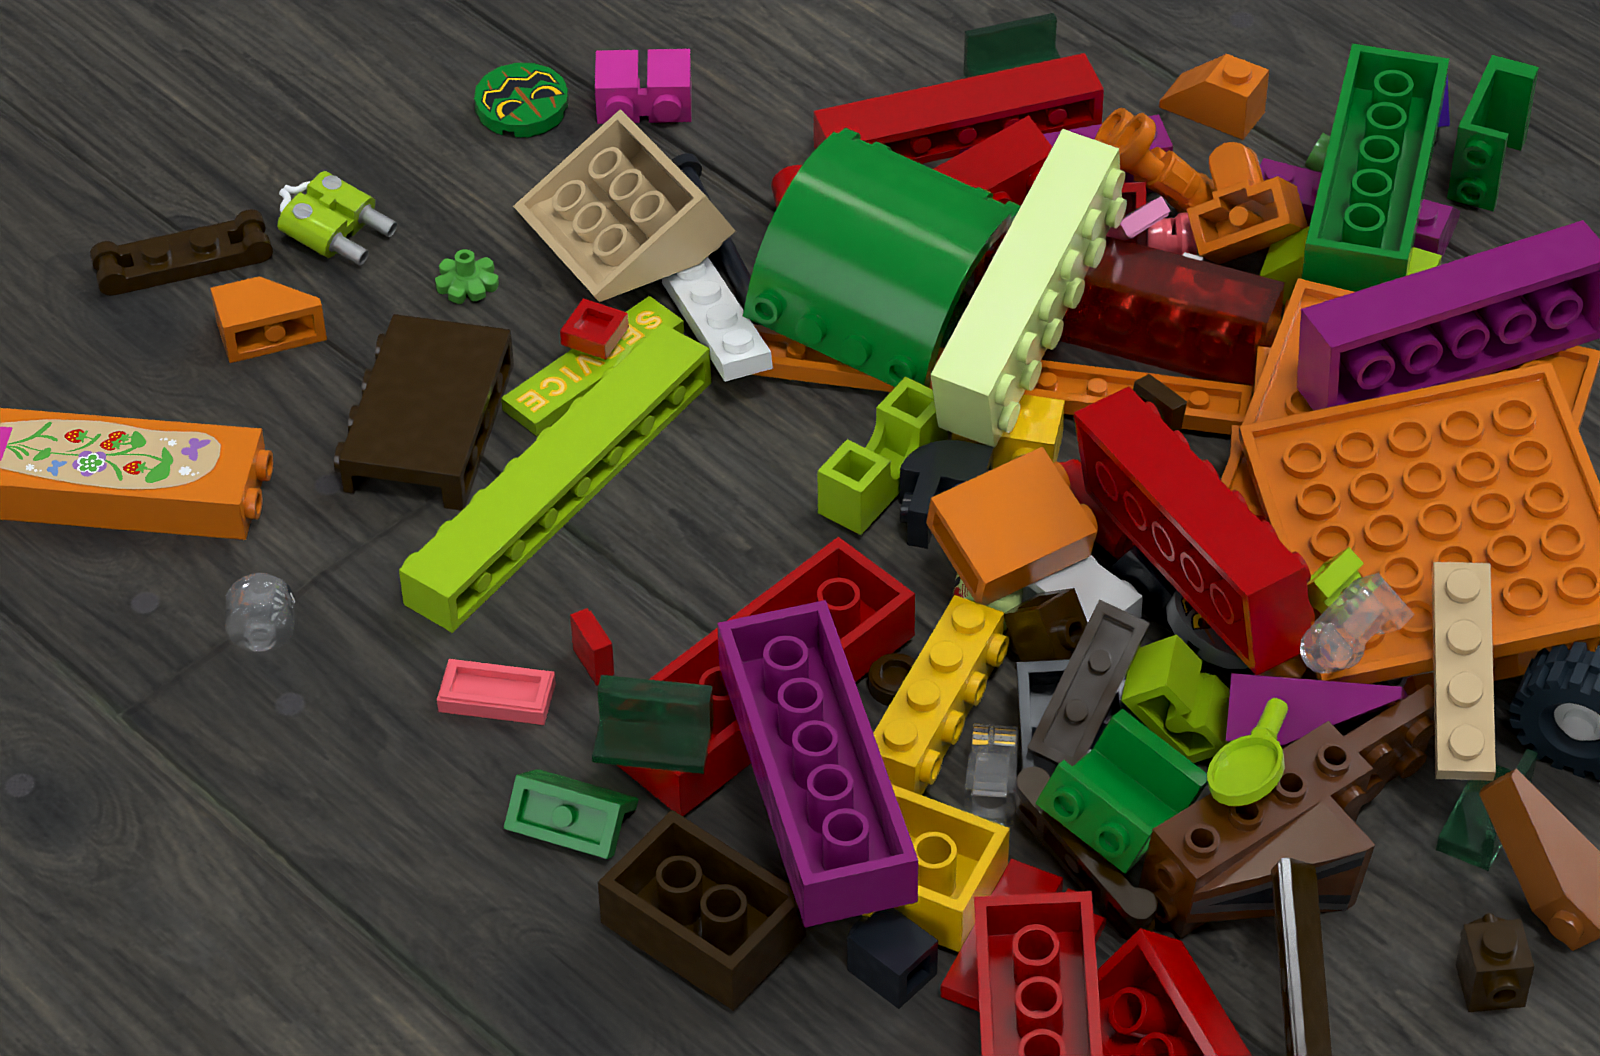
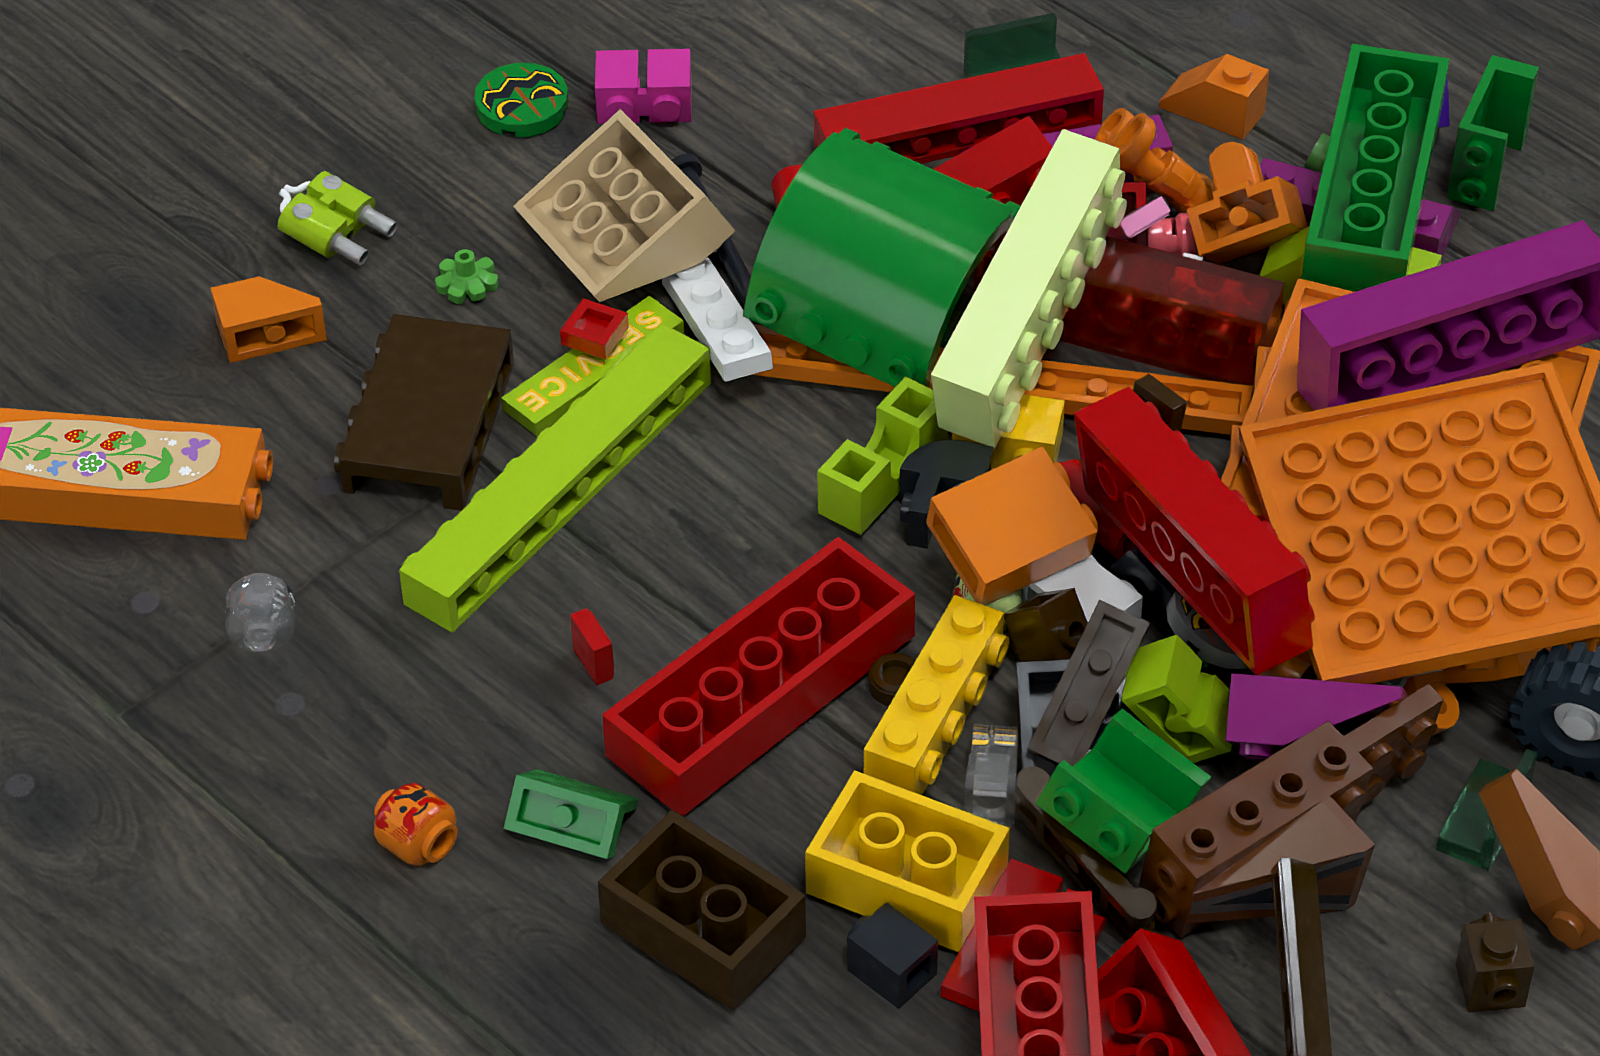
dark brown plate [90,209,273,296] -> none
coral tile [437,659,556,725] -> none
clear green panel [592,675,714,774] -> none
magenta brick [717,600,918,927] -> none
lime piece [1207,698,1288,806] -> none
clear leg [1300,573,1415,674] -> none
lime tile [1307,547,1370,622] -> none
tan plate [1432,562,1496,781] -> none
none -> orange head [374,782,458,866]

